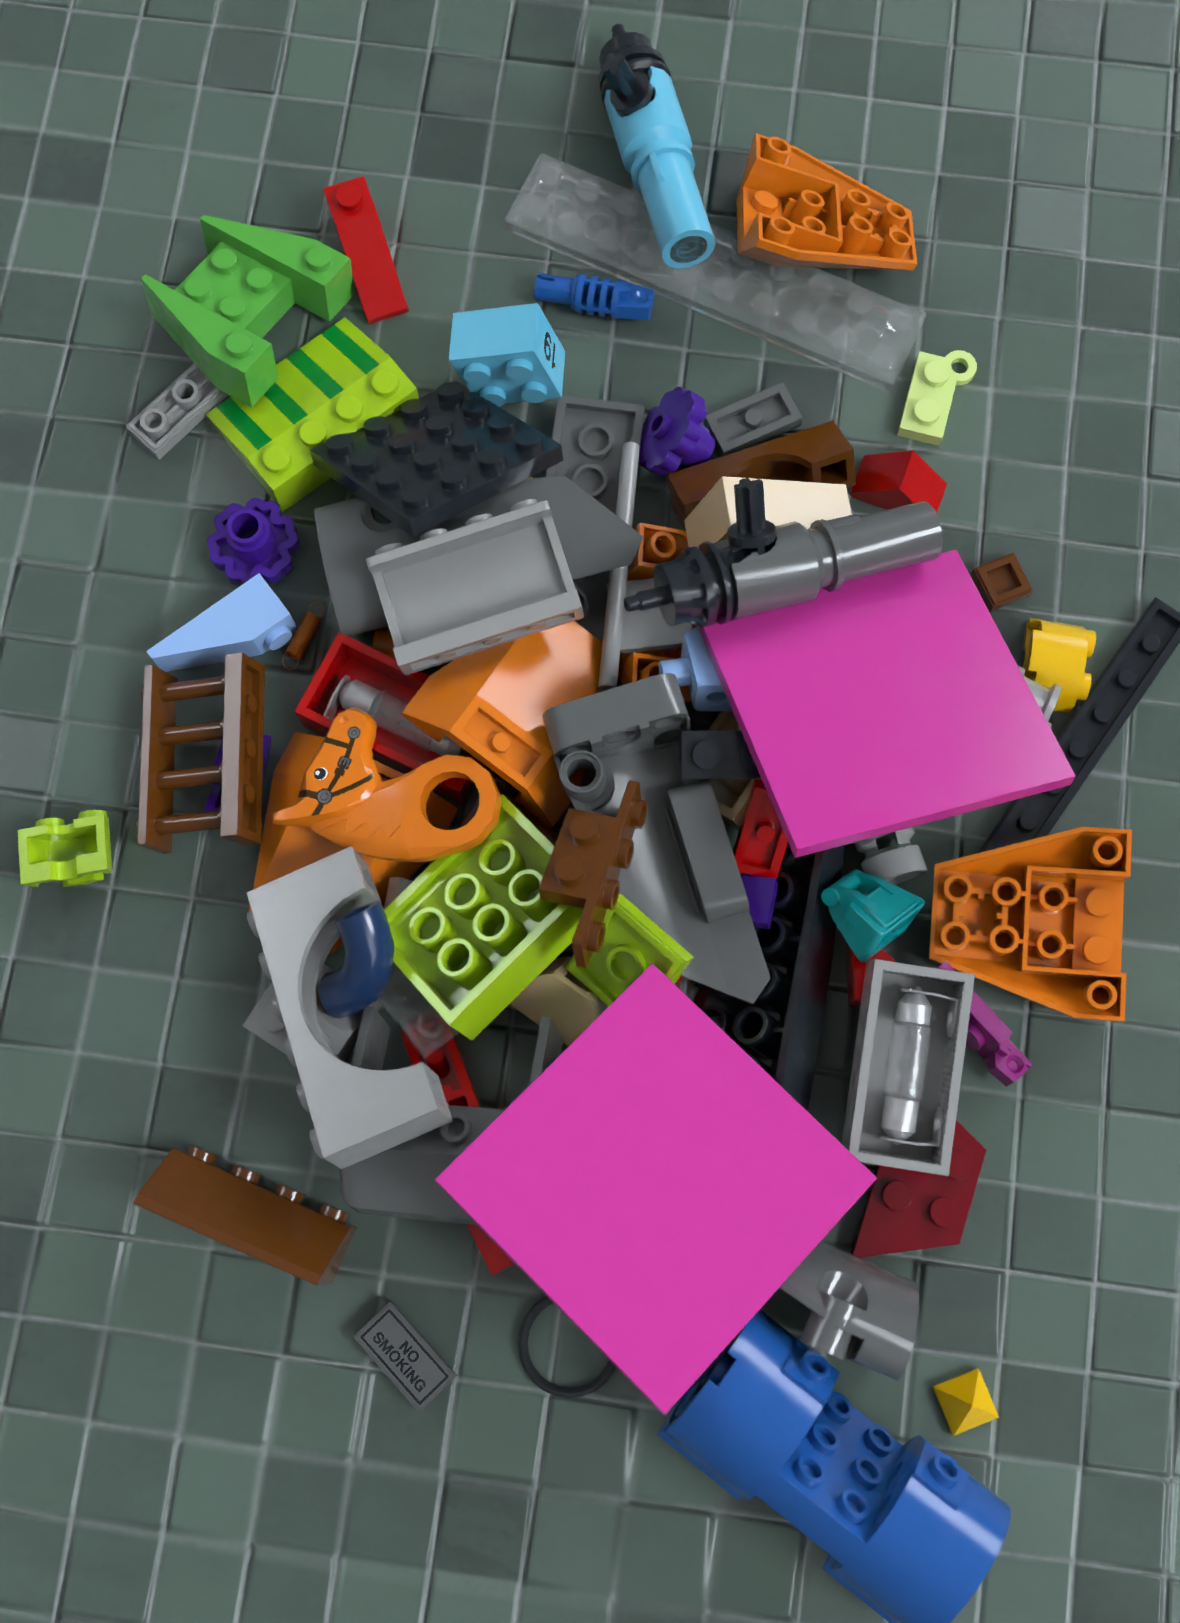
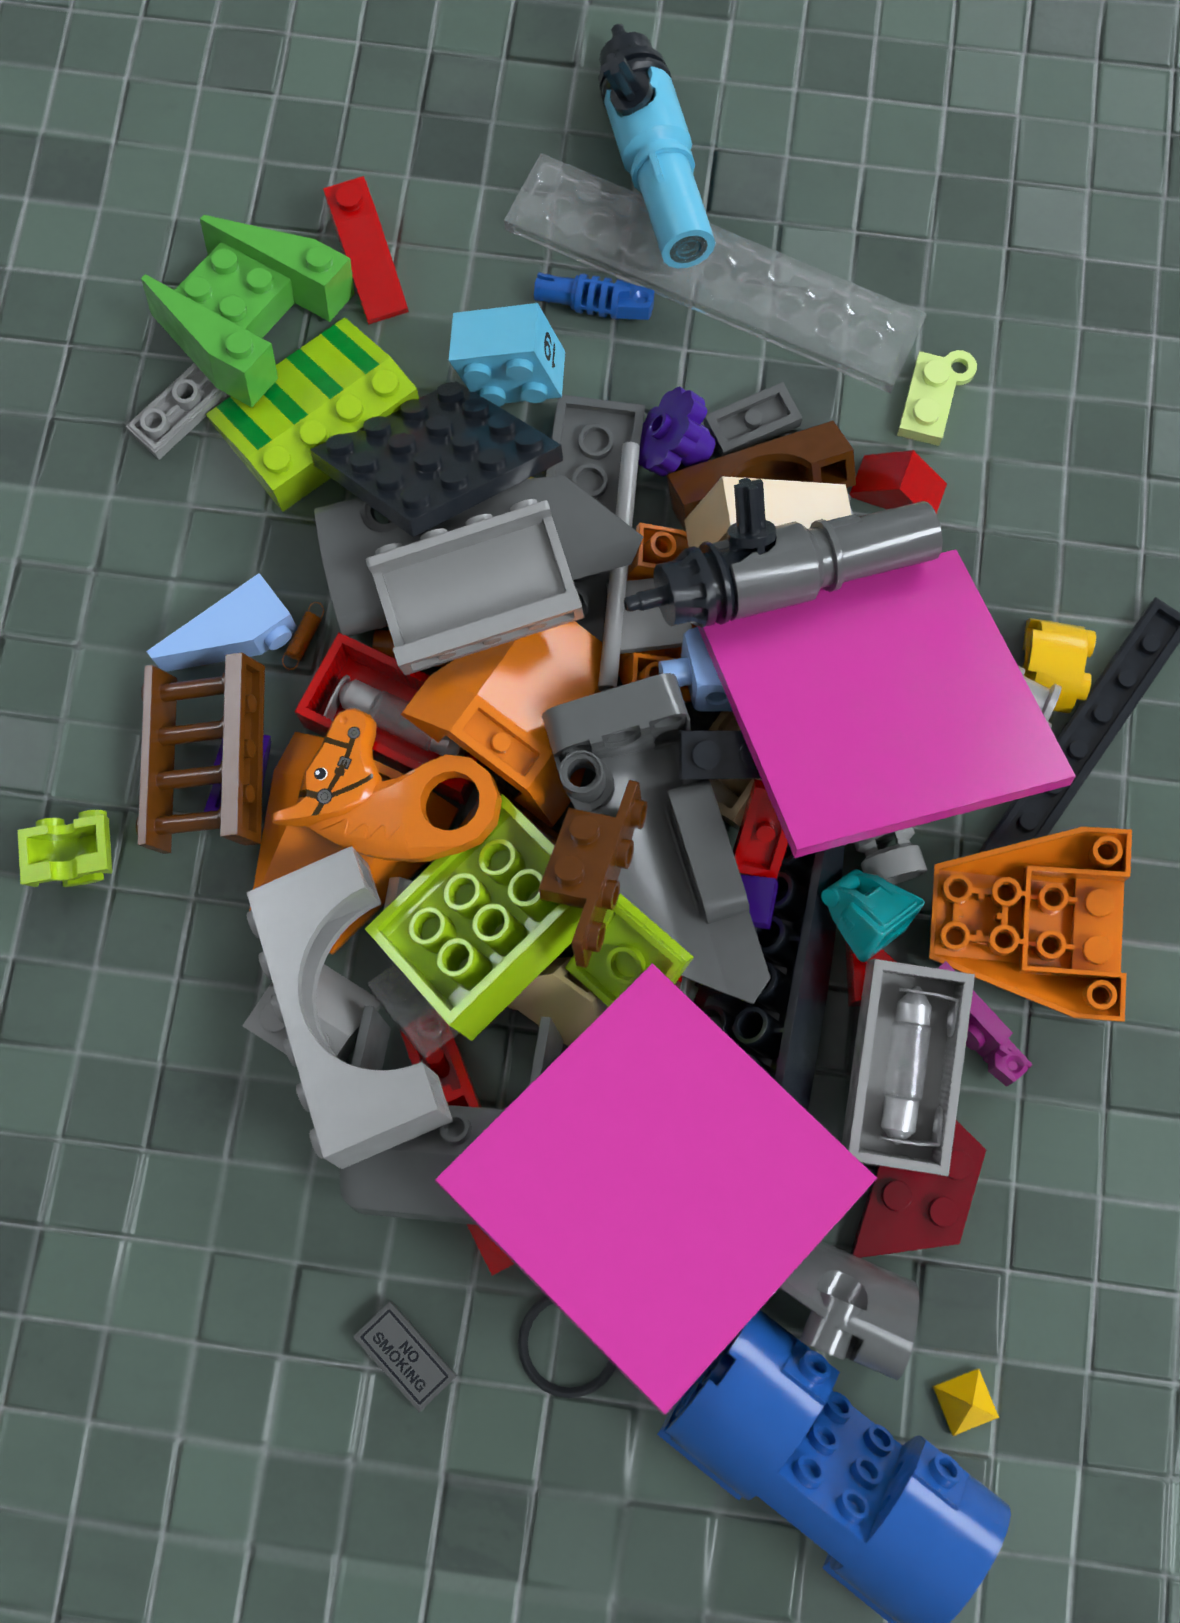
reddish brown slope [133,1144,357,1286] -> none
dark purple plant [207,498,301,586] -> none
dark blue cylinder [319,901,394,1019] -> none
orange wedge [736,133,917,271] -> none
reddish brown tile [970,552,1033,612] -> none

